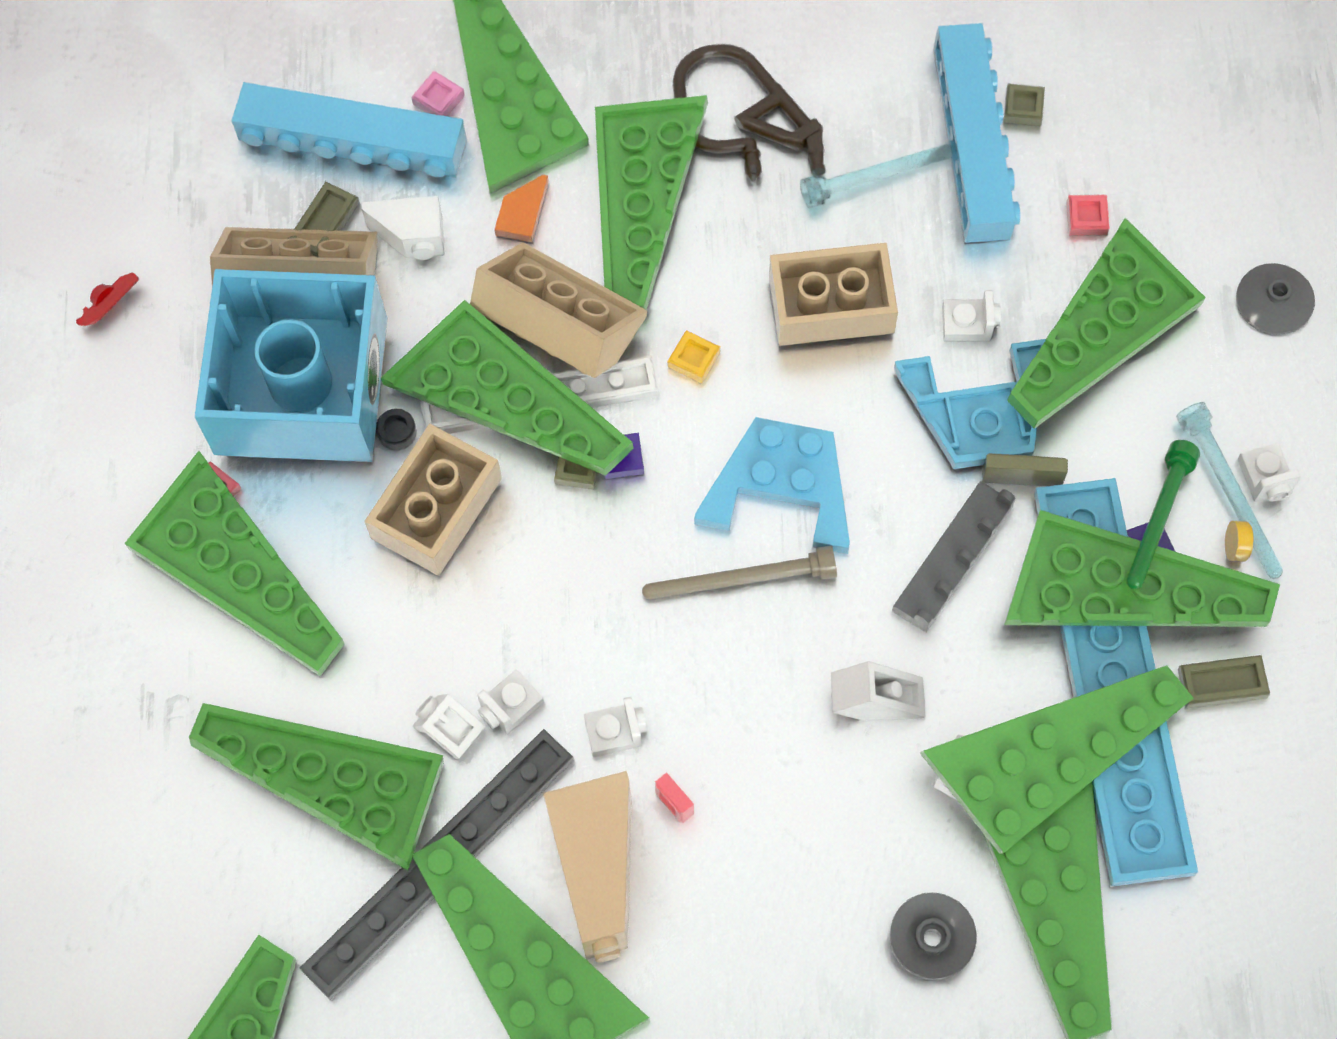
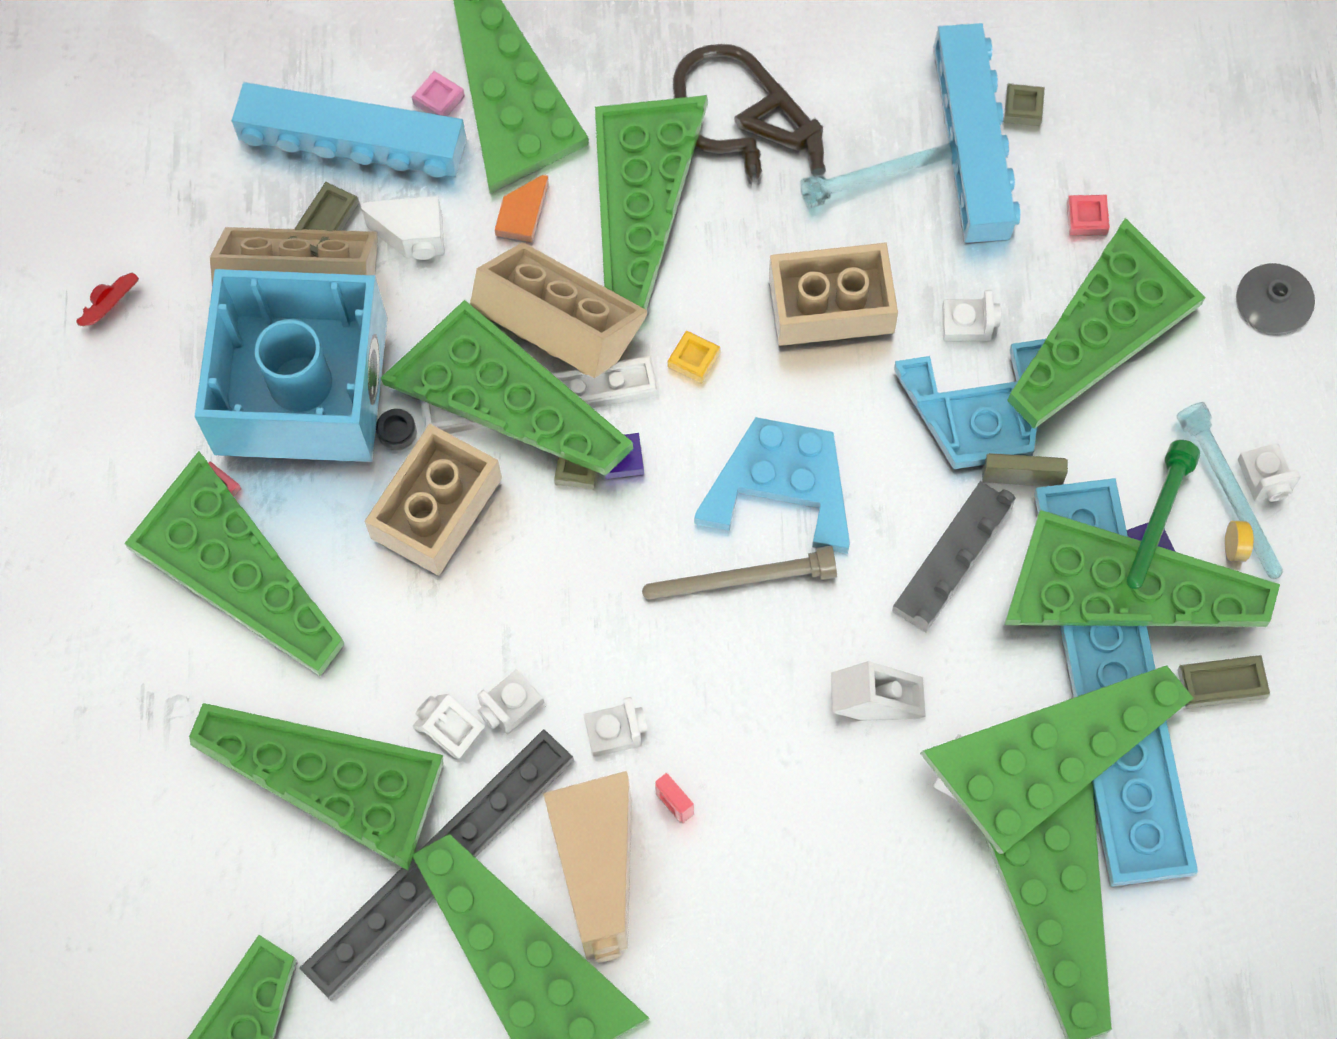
dark grey dish [890,893,977,980] -> none

